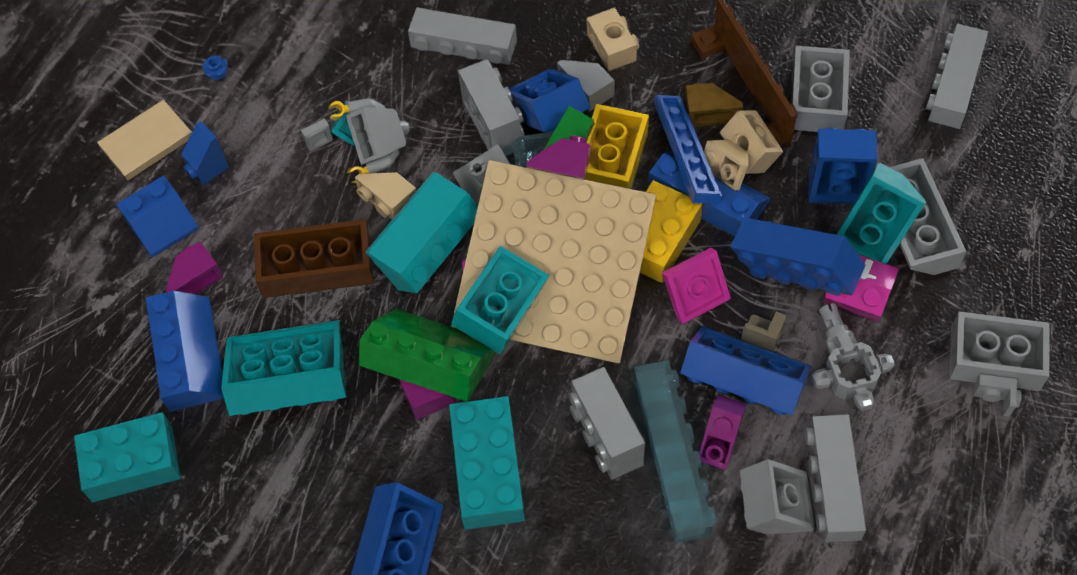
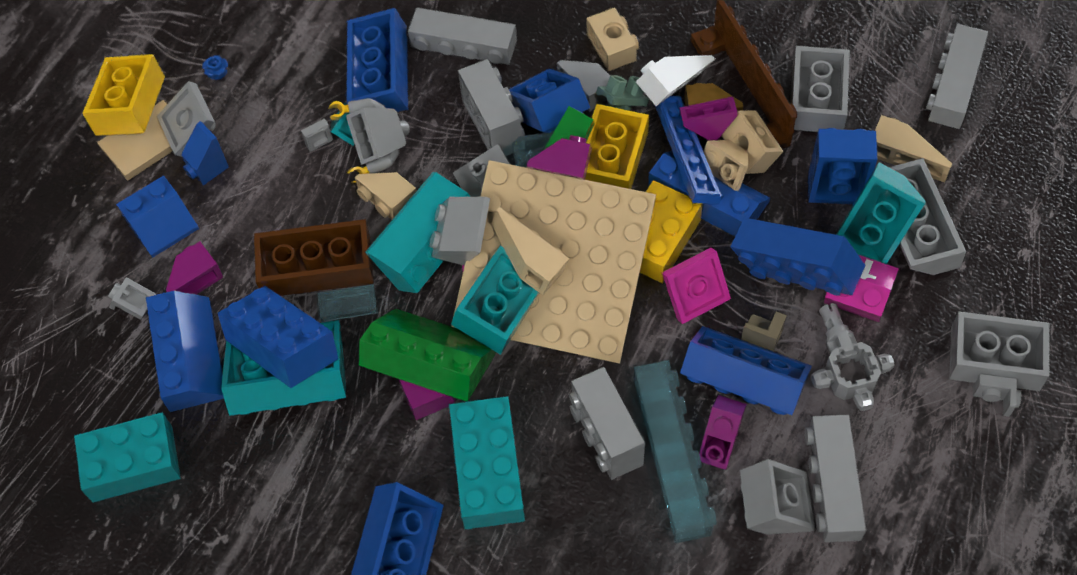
none -> yellow brick [82,54,165,136]
none -> light grey bracket [108,277,156,320]
none -> light grey tile [157,81,215,157]
none -> blue brick [218,286,339,388]
none -> clear light blue tile [318,284,378,322]
none -> blue slope [347,8,408,112]
none -> light grey slope [430,197,490,265]
none -> tan slope [491,207,569,295]
none -> sand green hips [596,75,649,111]
none -> white slope [636,55,715,106]
none -> magenta slope [680,97,738,141]
none -> tan slope [875,115,952,182]

